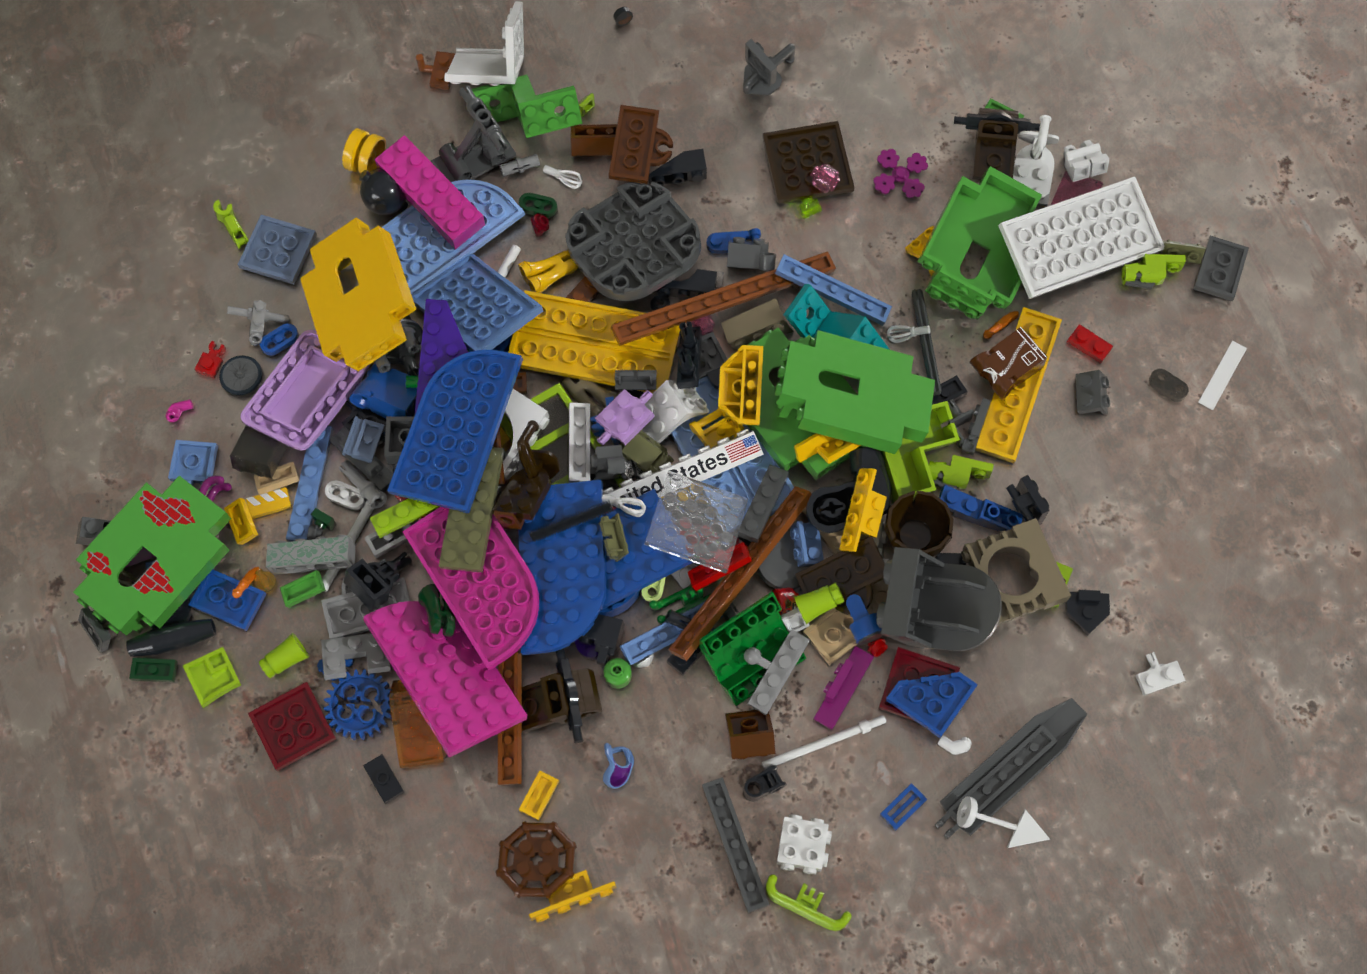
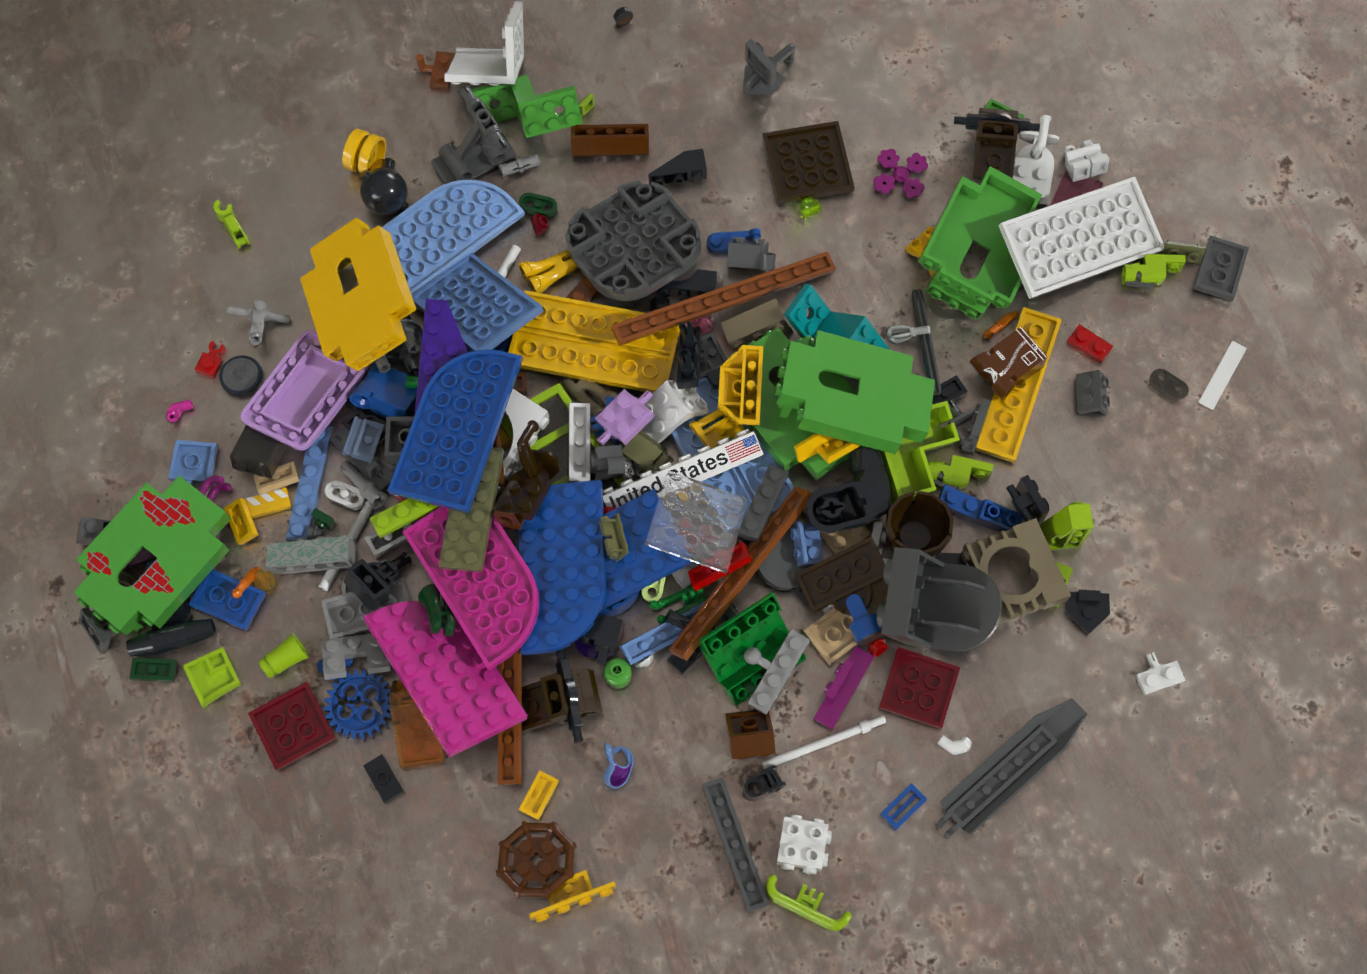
sand blue plate [238,215,317,285] -> none
blue plate [260,323,299,356] -> none
bright green tile [280,570,326,608] -> none
dark pink brick [374,135,485,250] -> none
black axle [528,500,614,543] -> none
white piece [543,165,583,189] -> none
white piece [602,494,646,517] -> none
reddish brown plate [609,105,673,184] -> none
dark grey hinge [615,370,657,390] -> none
red head [772,587,799,616] -> none
medium blue plate [775,254,892,326] -> none
white tile [781,608,810,632] -> none
lime plant [794,583,845,624] -> none
clear pink head [810,163,841,193] -> none
yellow bracket [839,468,887,552] -> none
blue plate [886,672,978,738] -> none
white piece [957,796,1050,848] -> none
none -> lime wedge [1040,501,1094,550]

